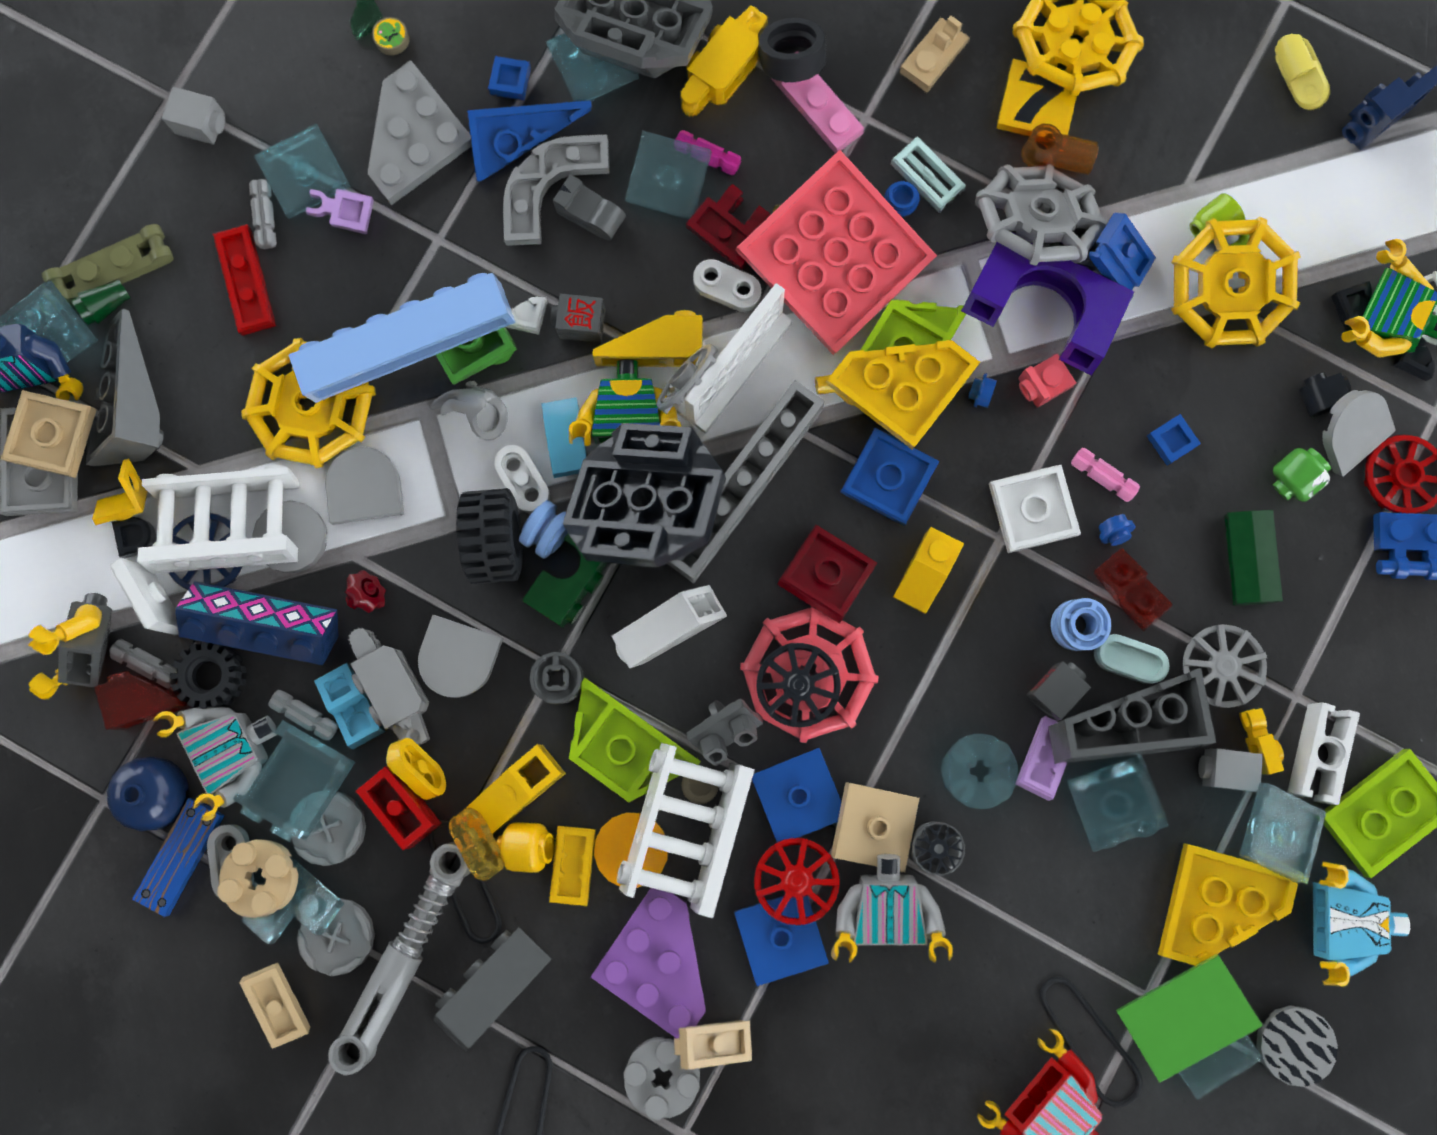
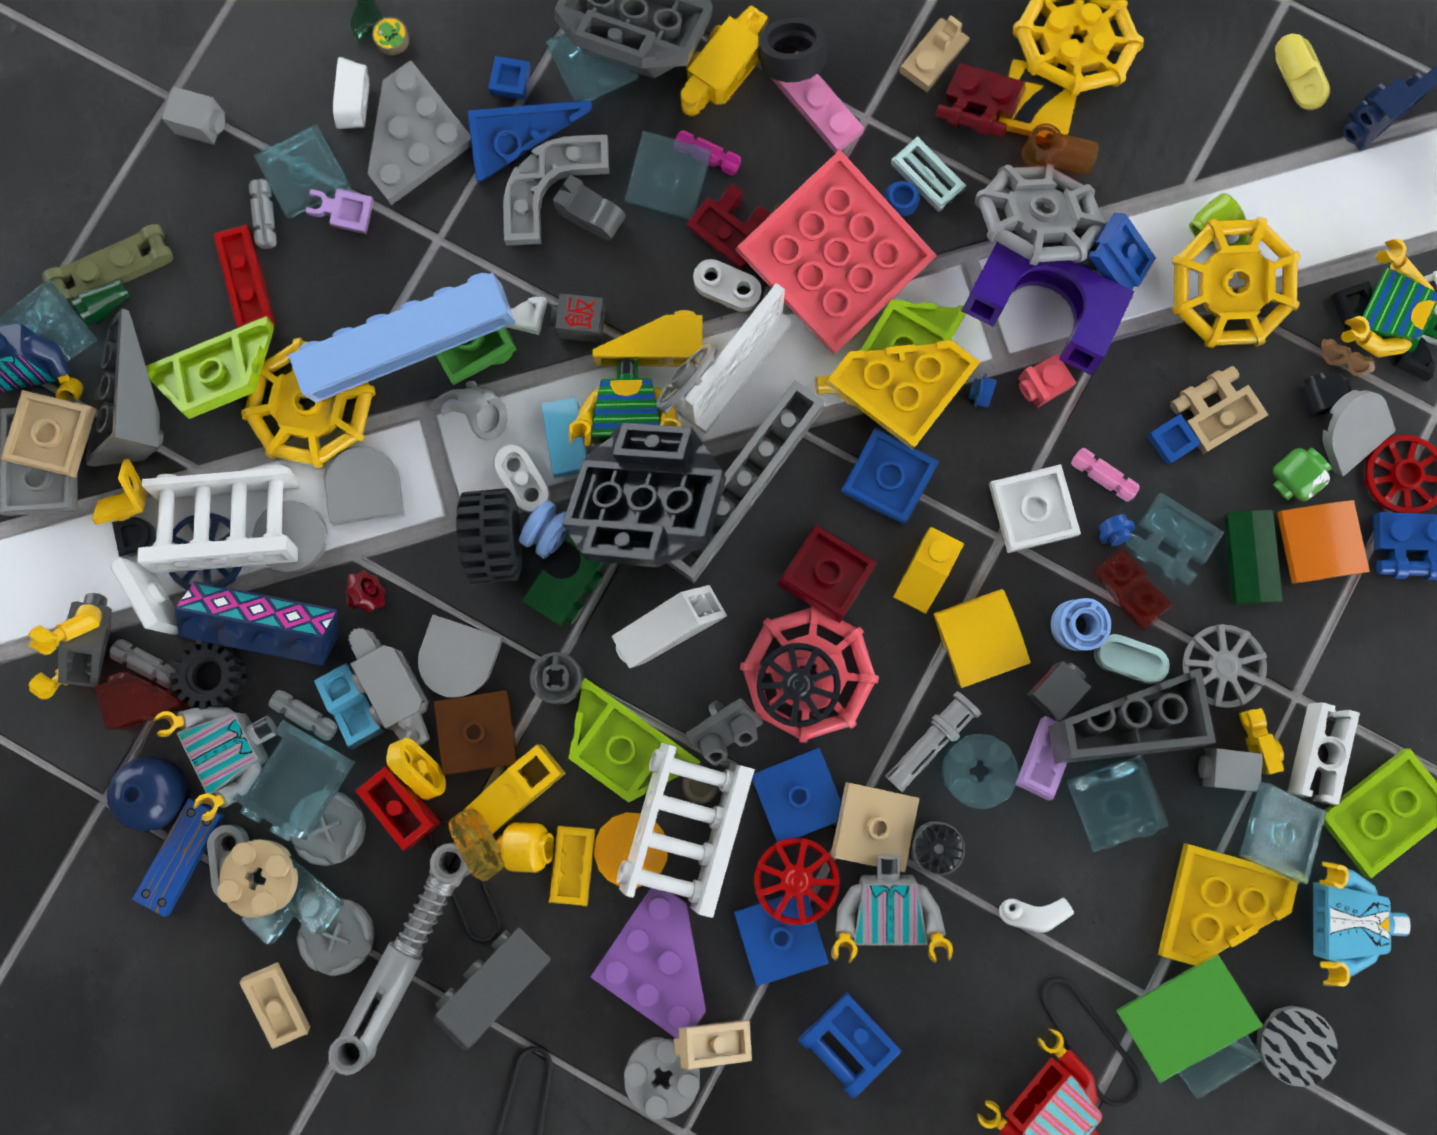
none -> lime wing [146,316,274,419]
none -> white piece [333,57,369,129]
none -> reddish brown plate [434,690,518,775]
none -> blue plate [798,992,902,1099]
none -> light grey pin [885,691,982,793]
none -> yellow slope [933,589,1031,688]
none -> dark red plate [936,63,1026,138]
none -> white arm [999,897,1074,933]
none -> clear light blue plate [1125,493,1224,585]
none -> tan plate [1170,366,1269,454]
none -> orange slope [1277,500,1370,584]
none -> medium nougat piece [1321,339,1375,376]

